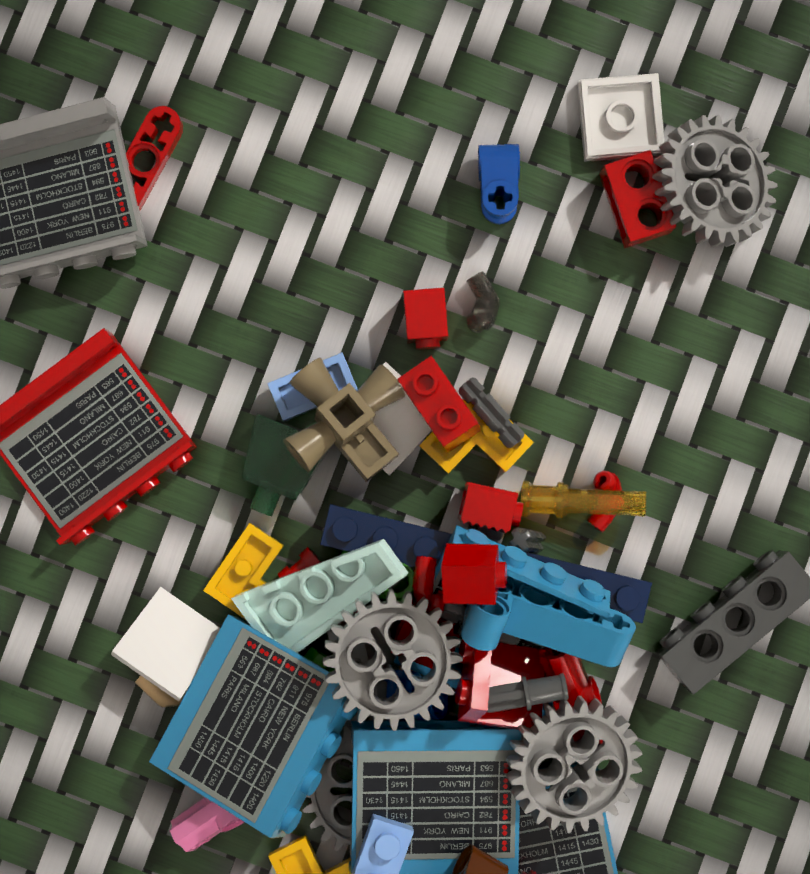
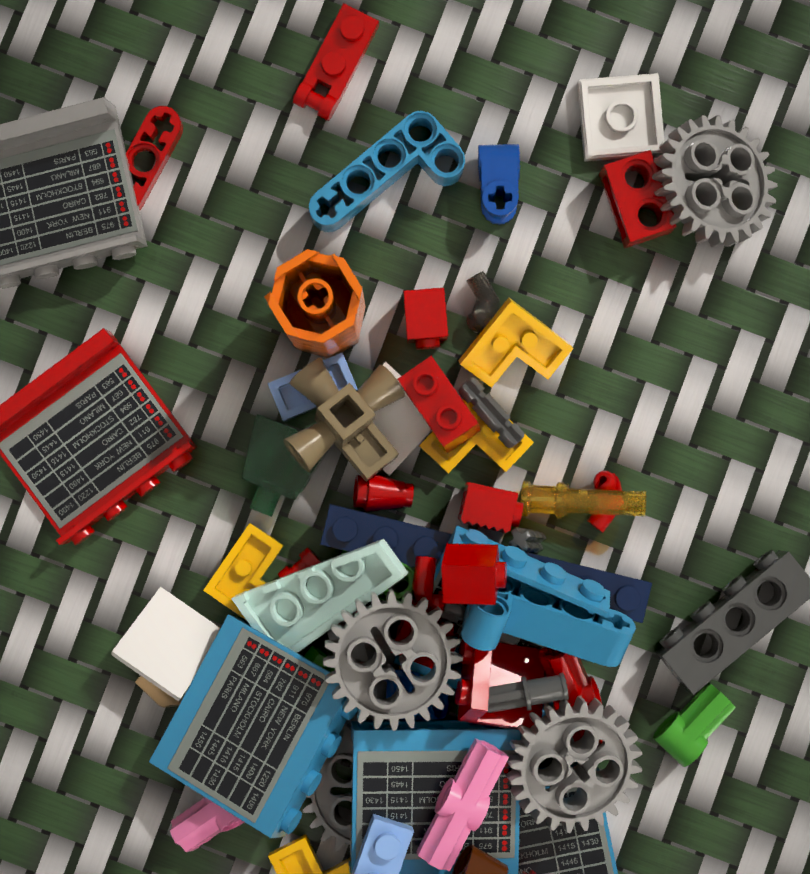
none -> orange brick [264,249,366,358]
none -> red plate [293,3,379,121]
none -> dark azure beam [309,111,465,232]
none -> red cone [353,474,414,512]
none -> bright pink piece [416,738,509,871]
none -> yellow plate [458,297,574,388]
none -> bright green piece [653,682,736,767]

